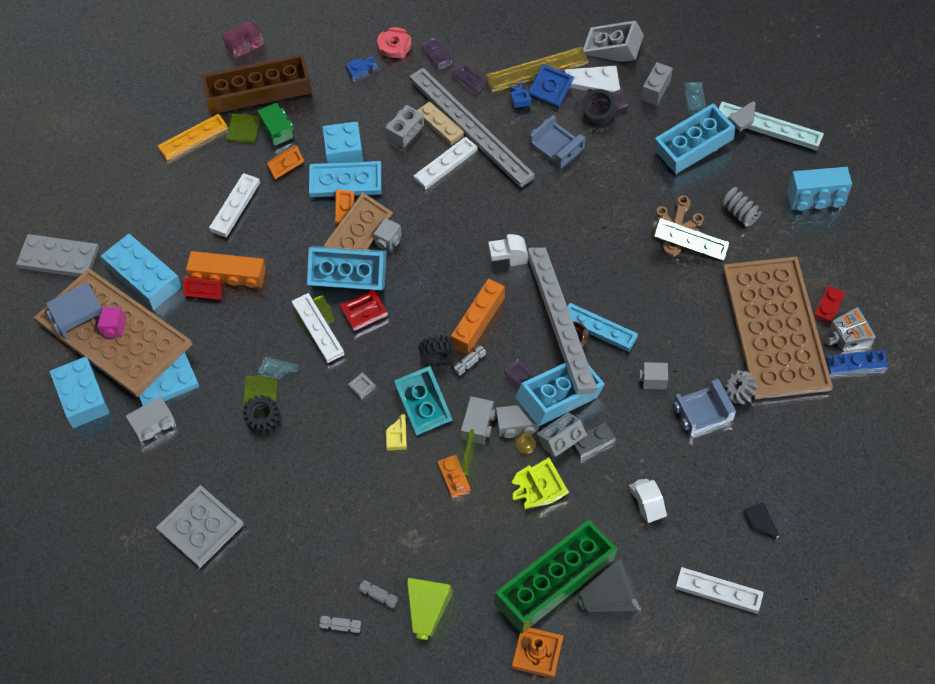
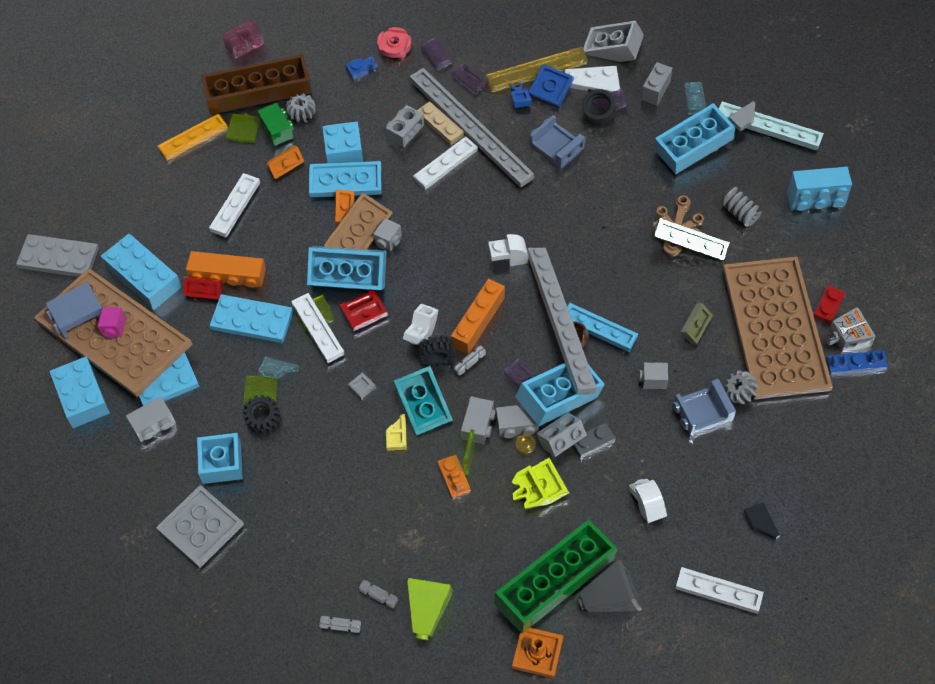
none -> medium azure brick [197,433,243,484]
none -> medium azure plate [210,294,294,343]
none -> light grey gear [286,93,316,123]
none -> white brick [403,304,438,345]
none -> olive plate [681,303,713,345]

